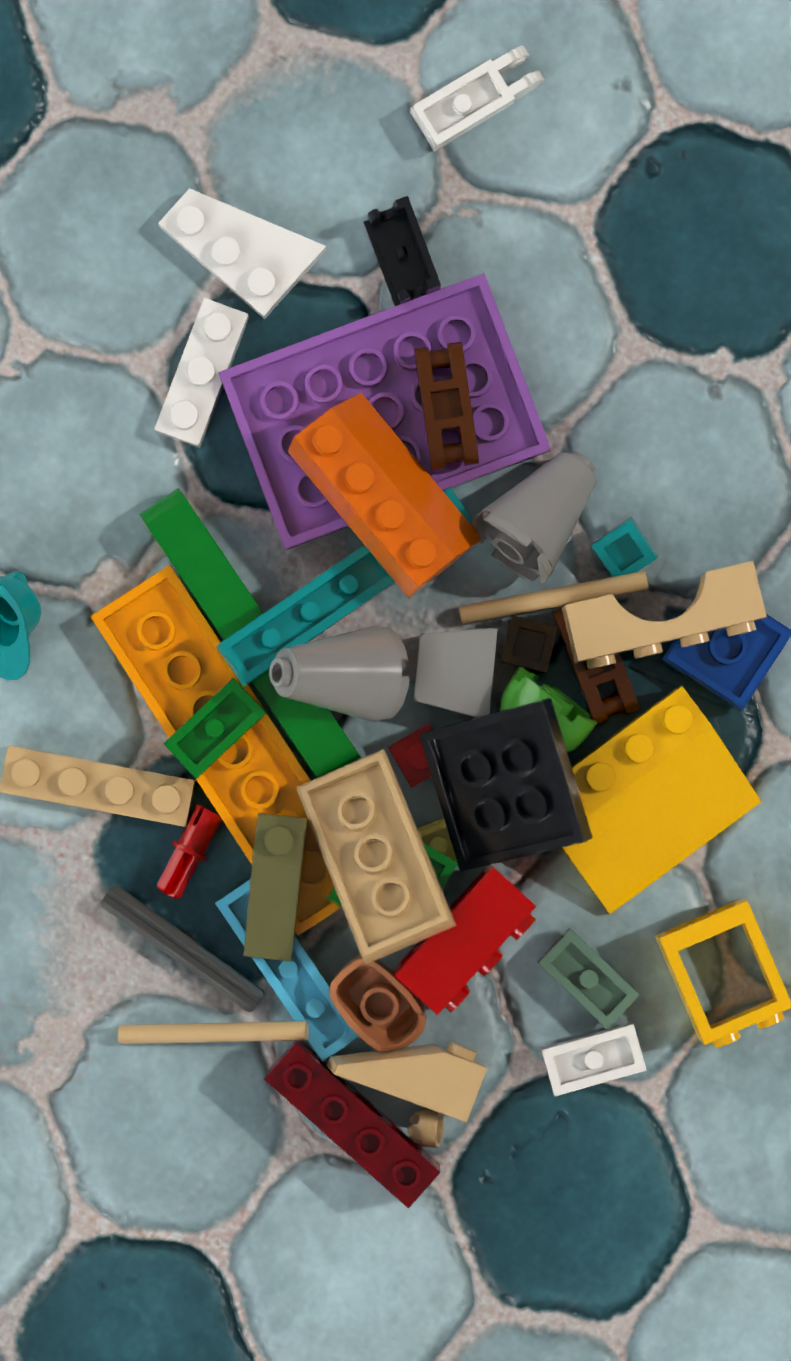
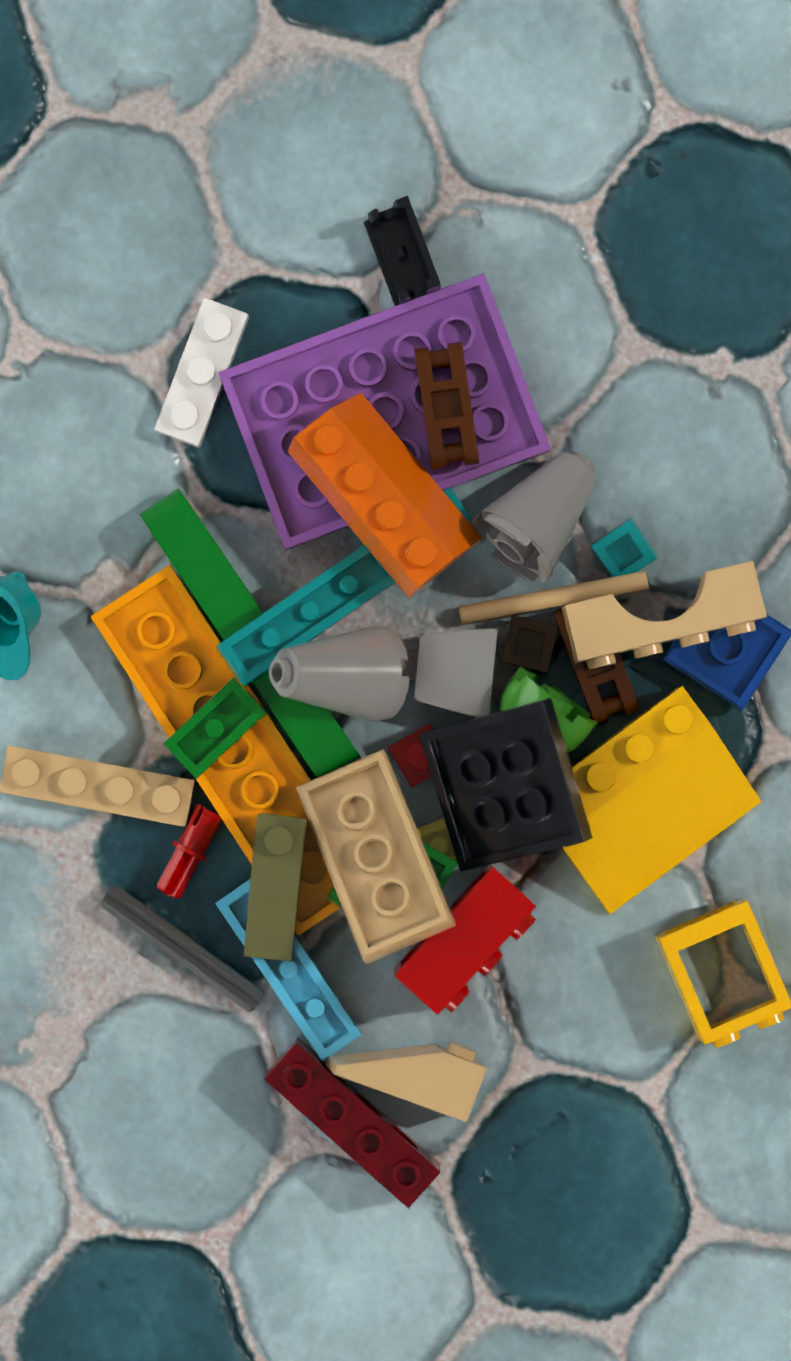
tan bar [118,1021,309,1044] -> none
white wing [158,188,327,320] -> none
nougat piece [329,954,427,1052] -> none
tan hinge [407,1108,444,1148] -> none
white hinge [410,46,544,152] -> none
sand green plate [537,928,640,1030] -> none
white plate [541,1023,647,1096] -> none

